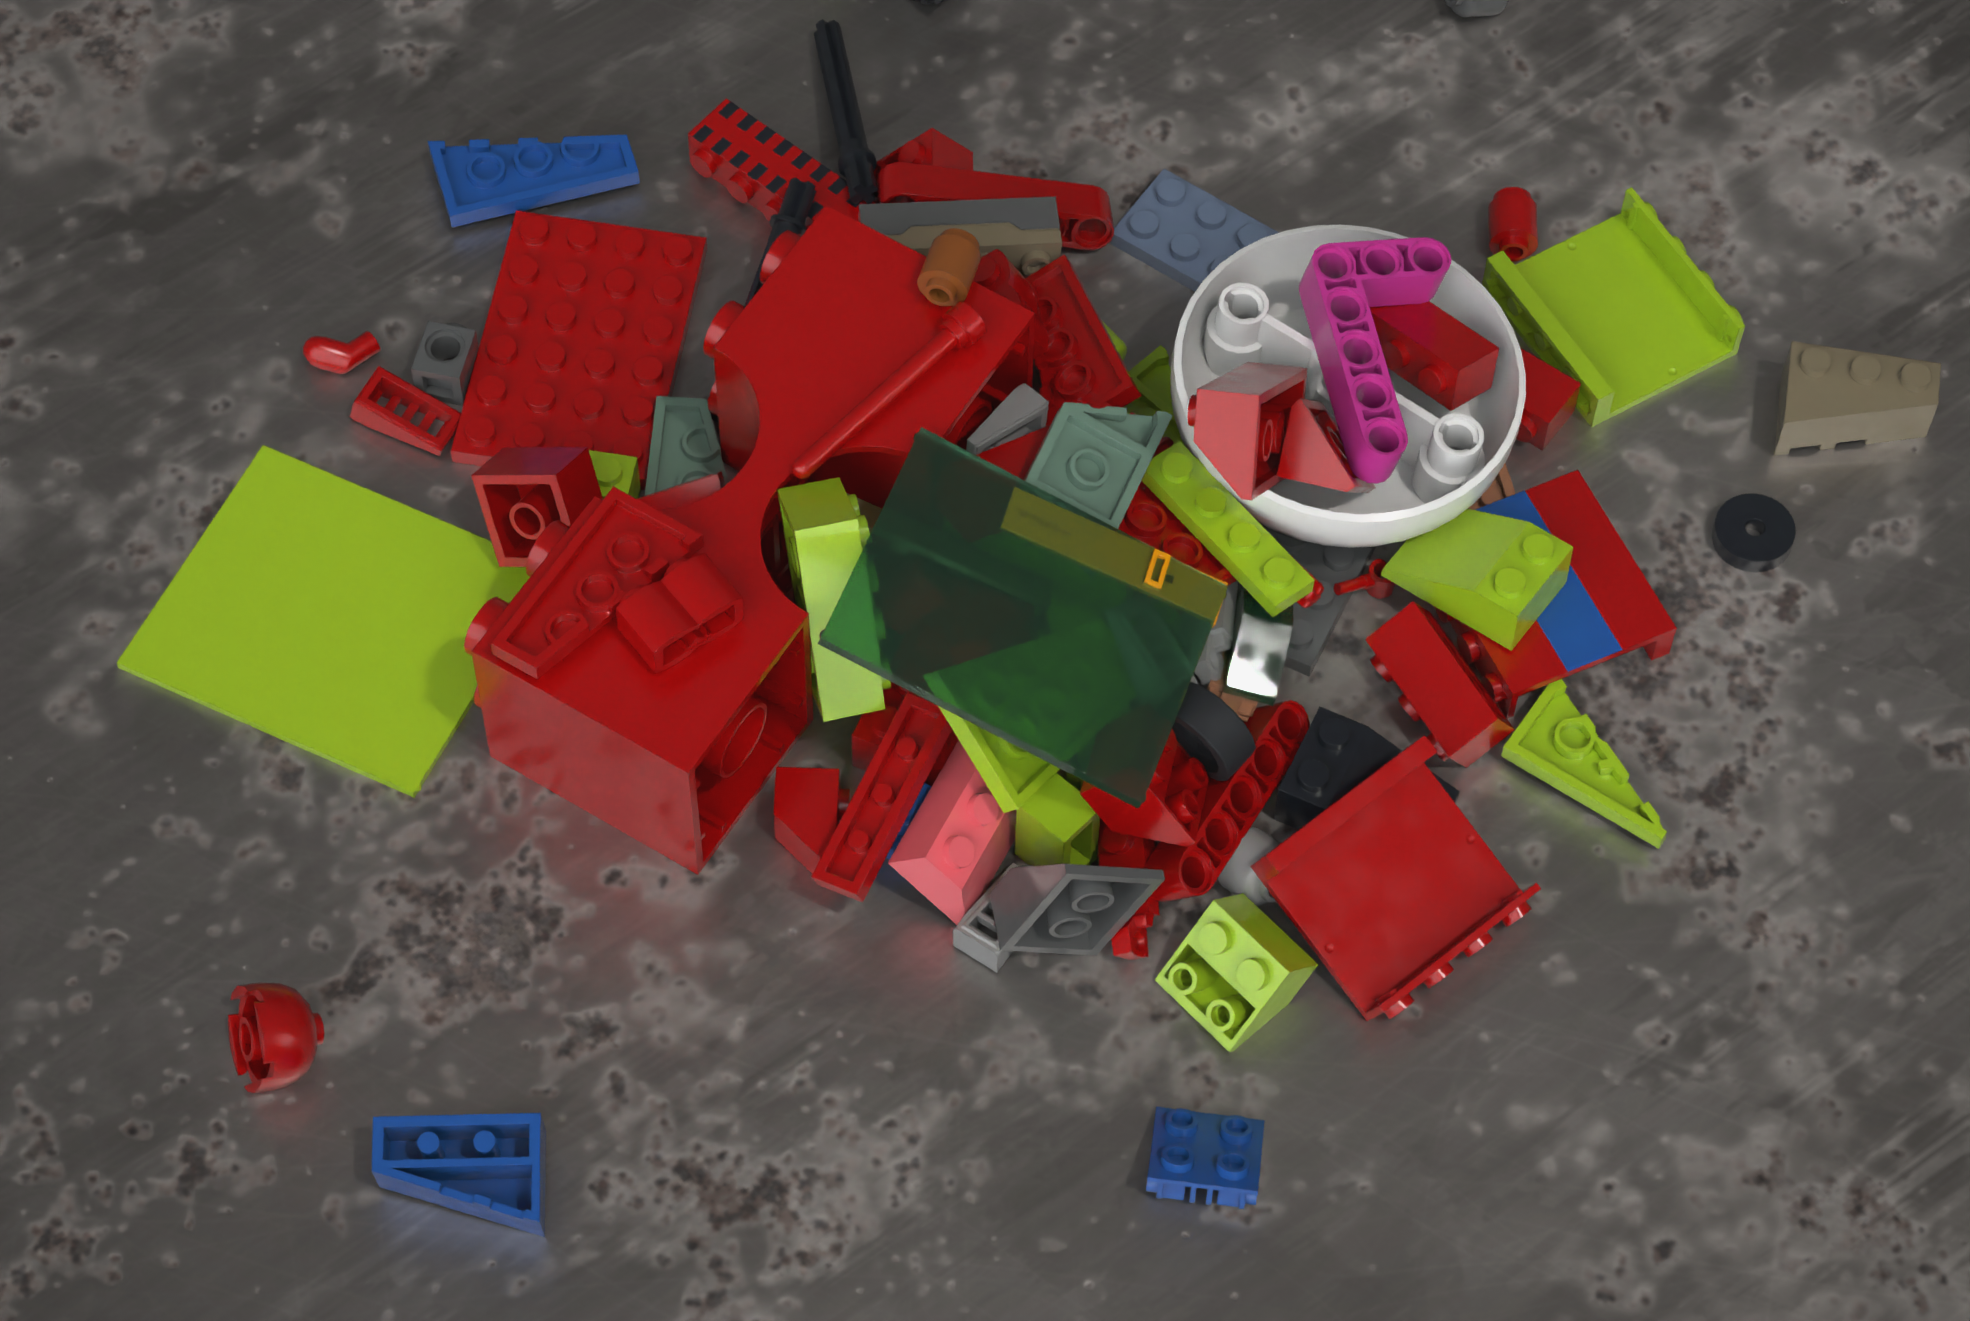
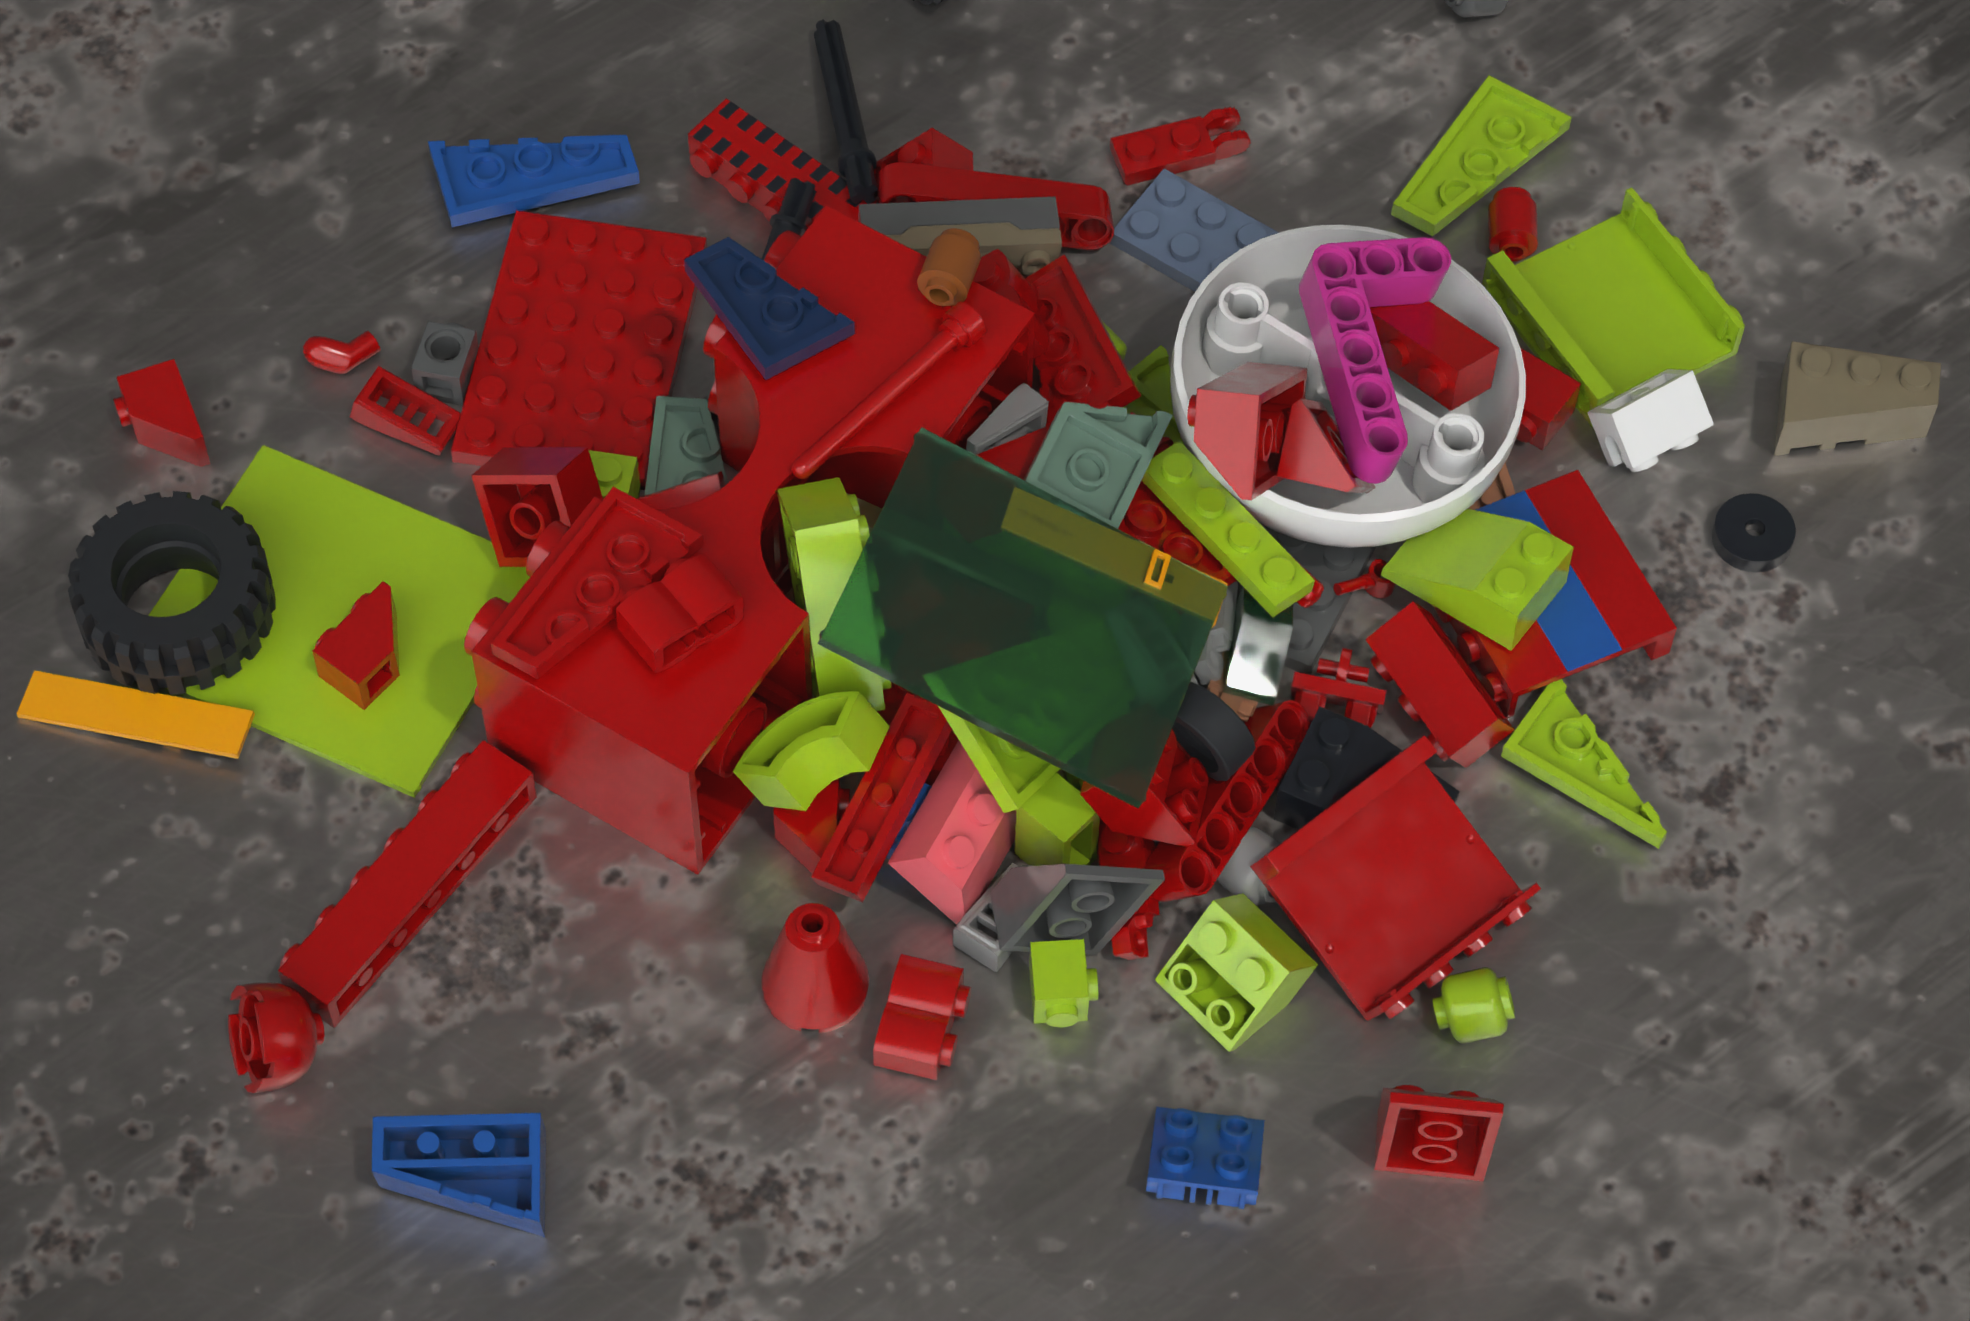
none -> light orange piece [17,670,255,759]
none -> black tyre [68,491,276,695]
none -> red slope [113,359,210,467]
none -> red brick [278,740,537,1028]
none -> red slope [312,581,400,710]
none -> dark blue wing [684,237,855,380]
none -> lime brick [733,691,890,811]
none -> red cone [762,903,869,1033]
none -> red brick [873,954,972,1080]
none -> lime brick [1029,939,1098,1028]
none -> red hinge [1110,106,1251,186]
none -> red hips [1291,648,1387,729]
none -> red slope [1374,1085,1504,1182]
none -> lime wing [1391,75,1572,236]
none -> lime head [1433,967,1516,1044]
none -> white brick [1587,369,1714,472]

